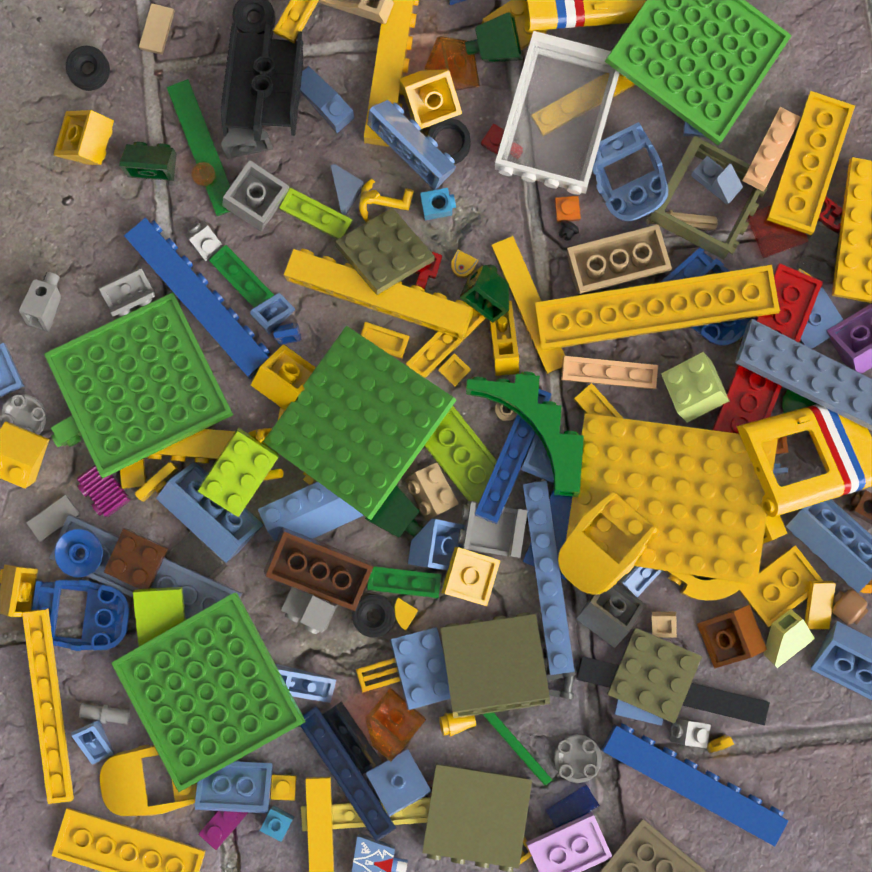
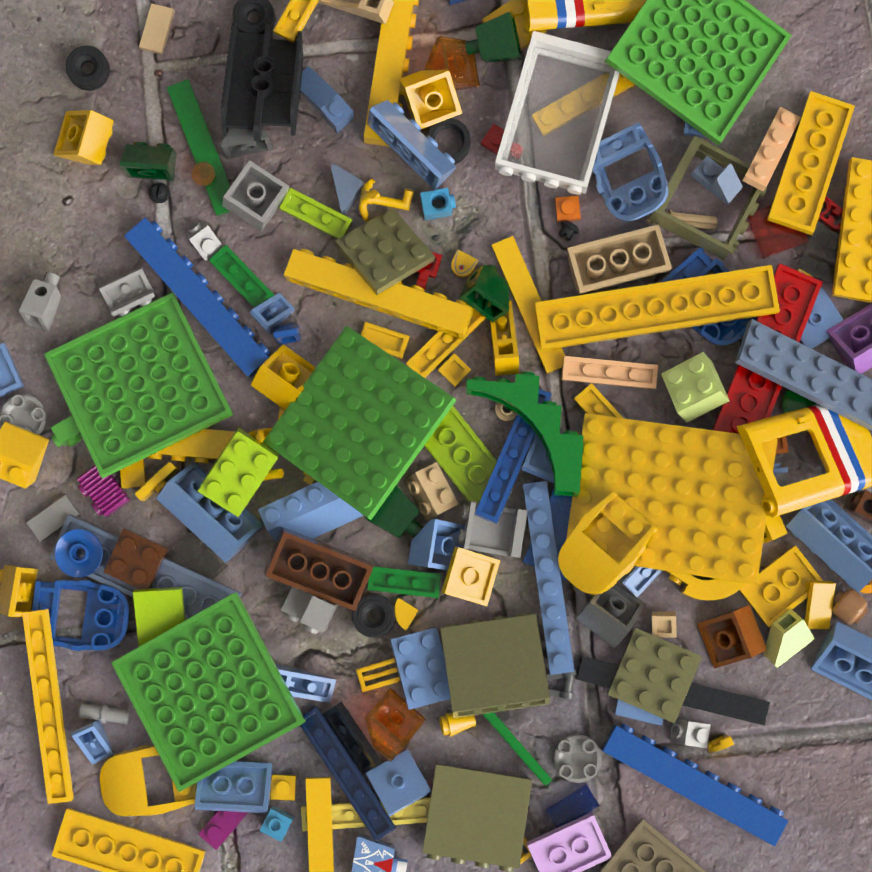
none -> black piece [149,183,170,203]

